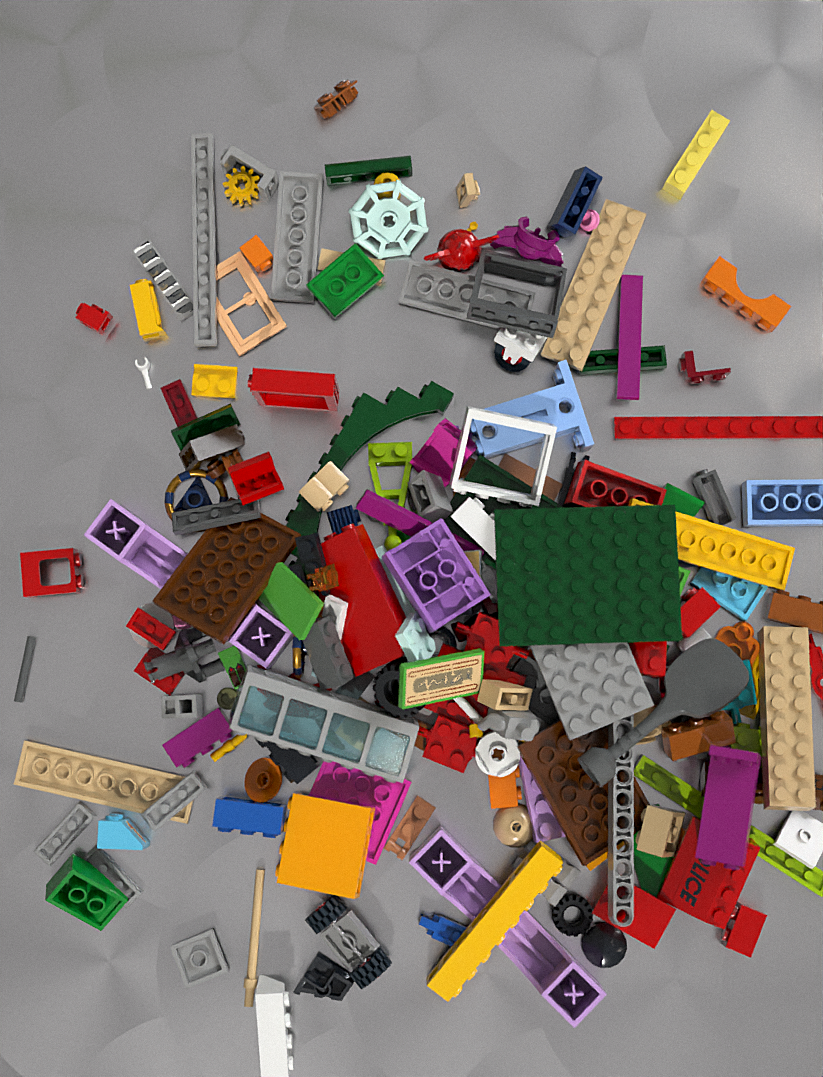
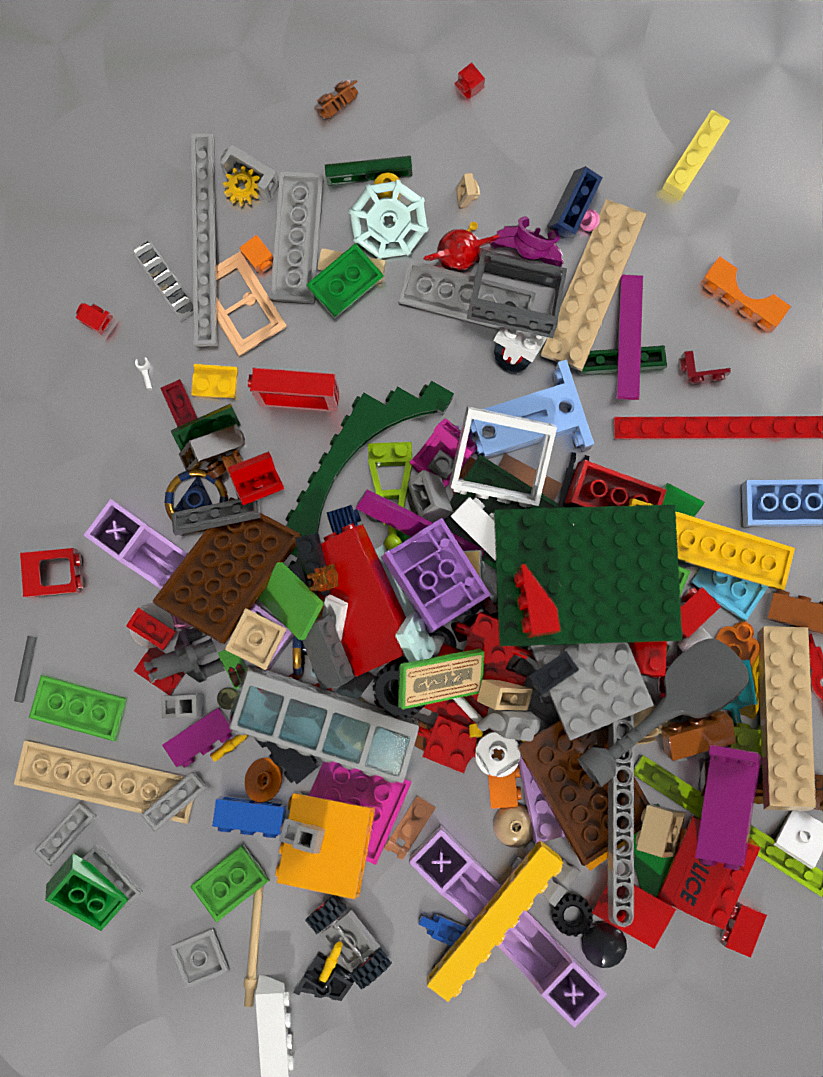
medium azure slope [97,813,150,850] -> none
yellow window [130,279,167,340] -> none
tan brick [299,461,350,512] -> none
dark grey window [692,469,736,526] -> none
none -> bright green tile [29,675,127,741]
none -> bright green tile [190,844,270,923]
none -> tan plate [225,608,287,670]
none -> light grey brick [279,819,325,854]
none -> yellow piece [319,941,343,982]
none -> dark grey plate [428,448,455,480]
none -> red brick [454,62,485,101]
none -> red slope [514,564,560,638]
none -> black plate [528,651,579,696]

